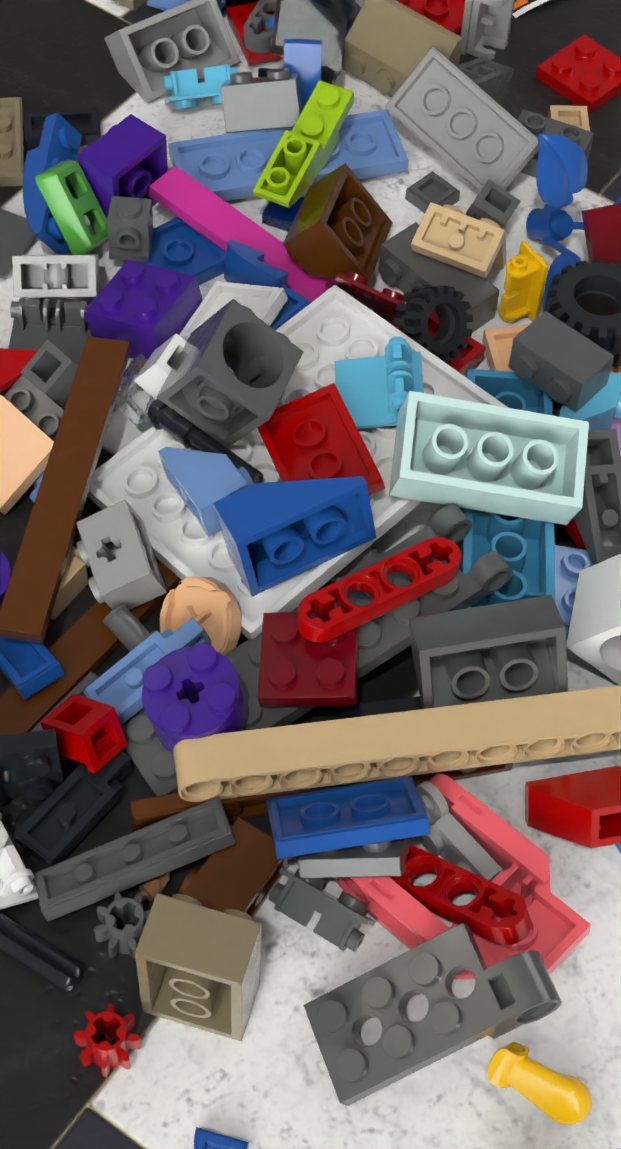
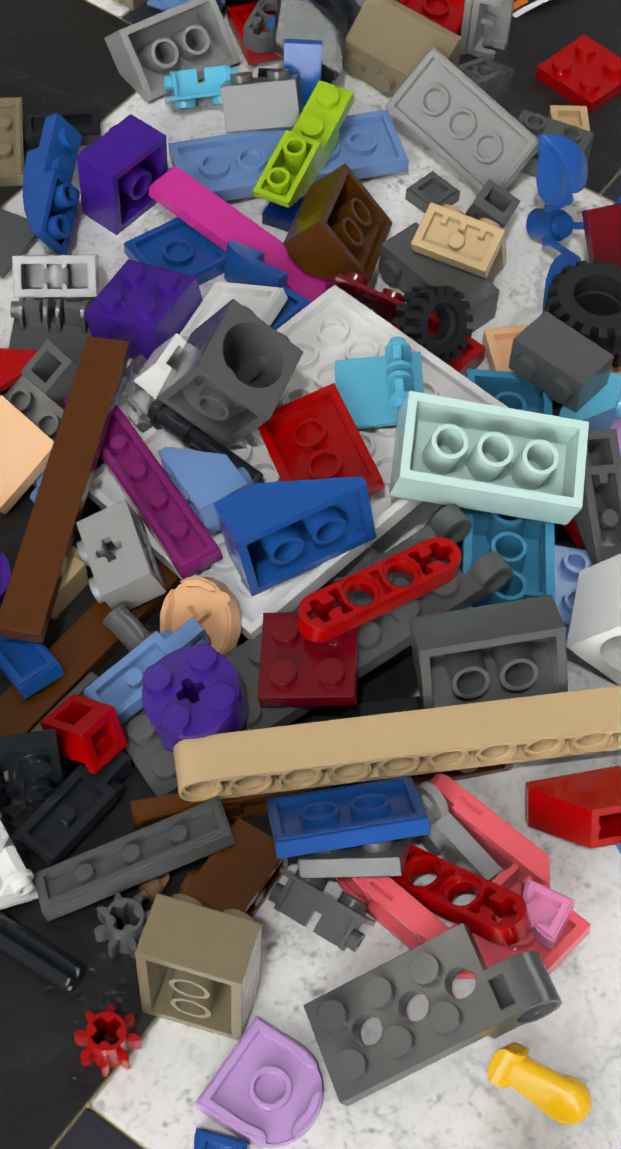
bright green piece [35,160,109,255] -> none
dark grey brick [107,196,154,262] -> none
yellow hinge [498,241,548,323] -> none
none -> magenta tile [62,396,223,579]
none -> lavender tile [195,1016,323,1147]
none -> bright pink tile [523,879,575,950]

